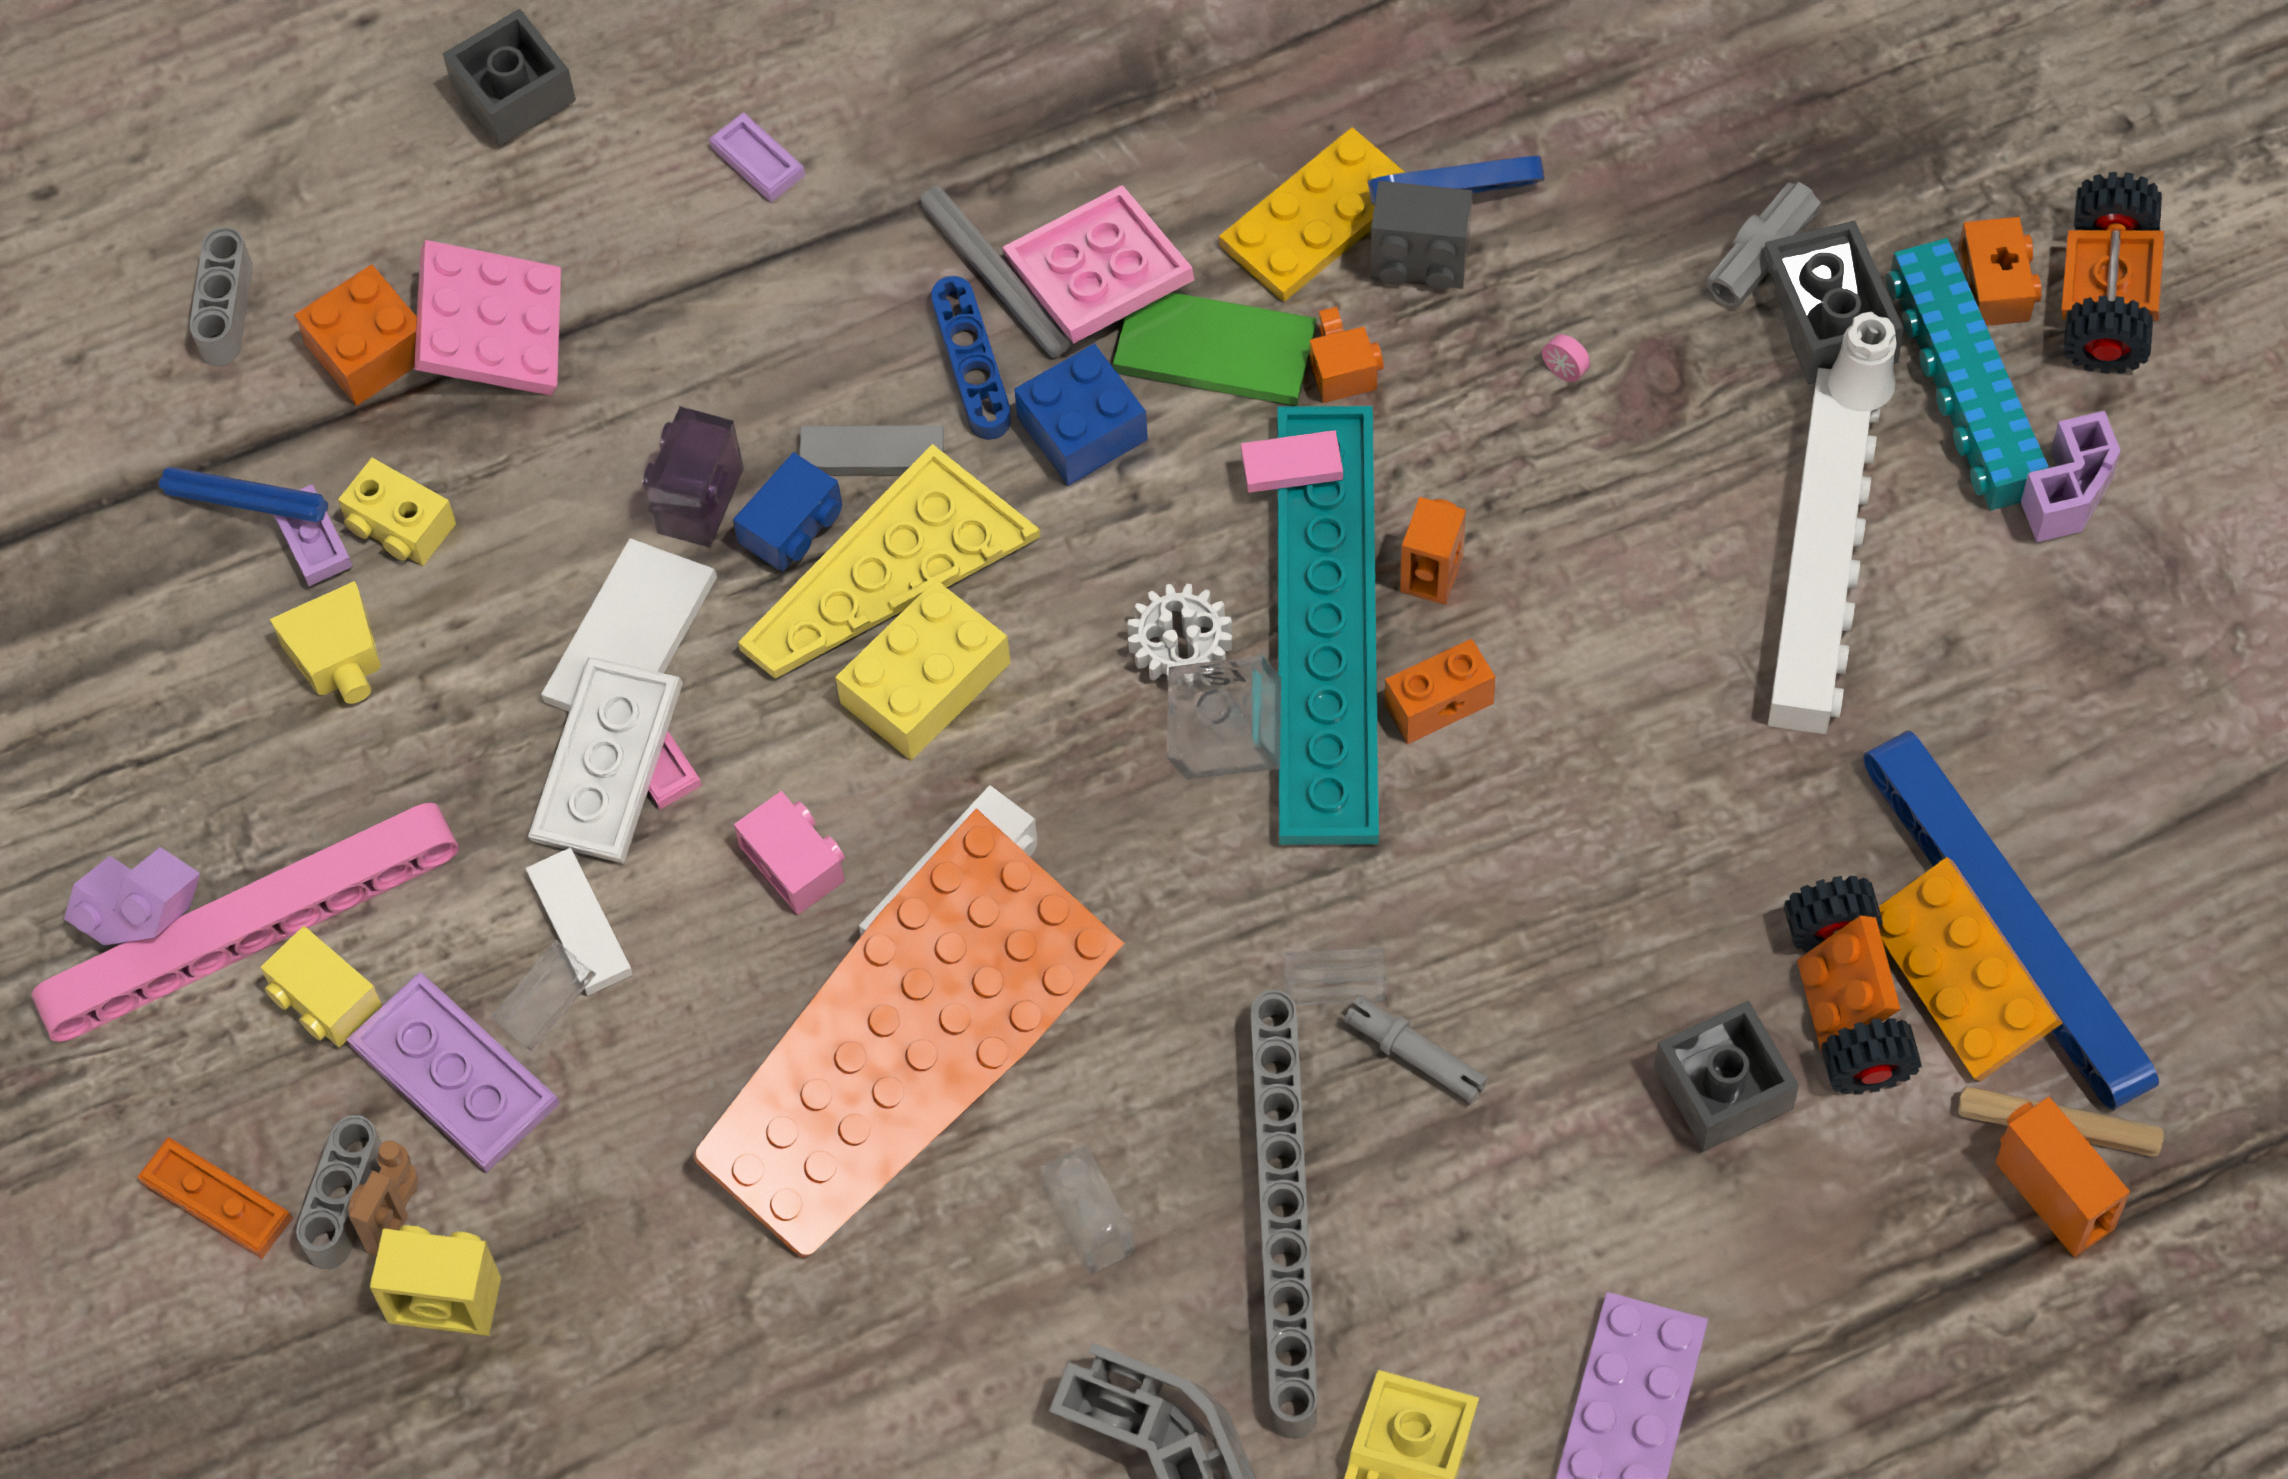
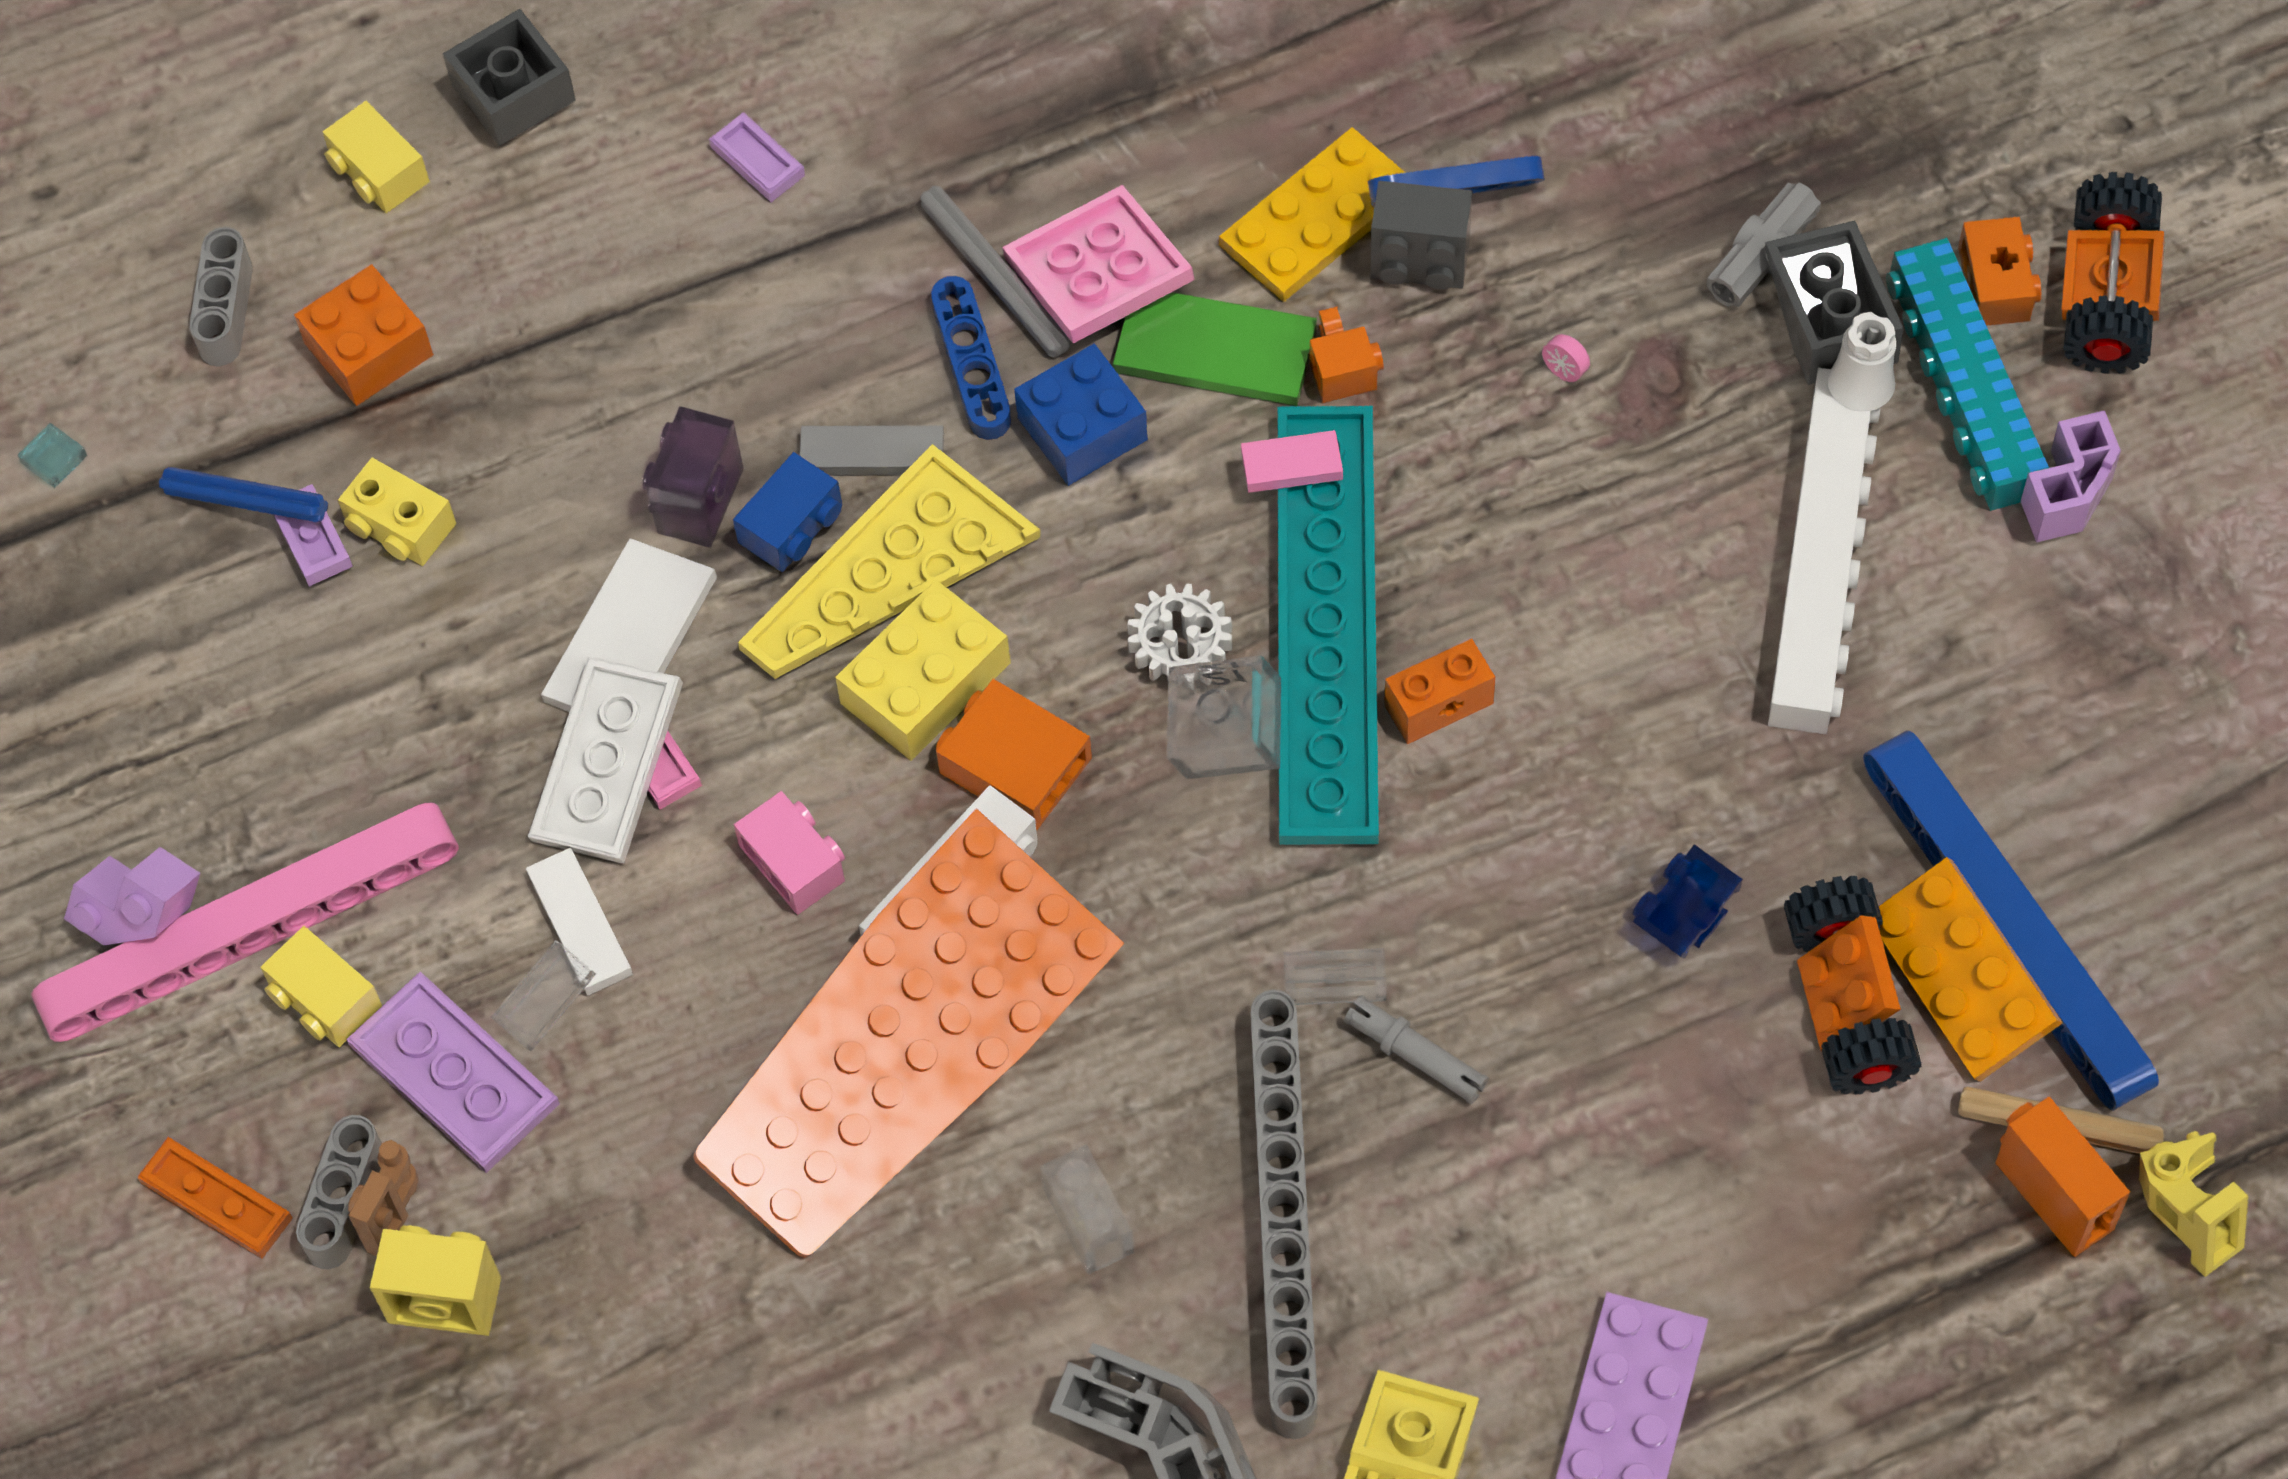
light yellow torso [270,581,381,704] -> none
bright pink plate [415,240,561,396] -> none
orange brick [1400,497,1466,605] -> none
dark grey brick [1654,1001,1799,1151] -> none
none -> clear light blue tile [17,423,88,488]
none -> light yellow brick [322,101,430,214]
none -> orange brick [936,678,1092,831]
none -> clear blue cylinder [1632,844,1743,959]
none -> light yellow tile [2139,1131,2248,1277]

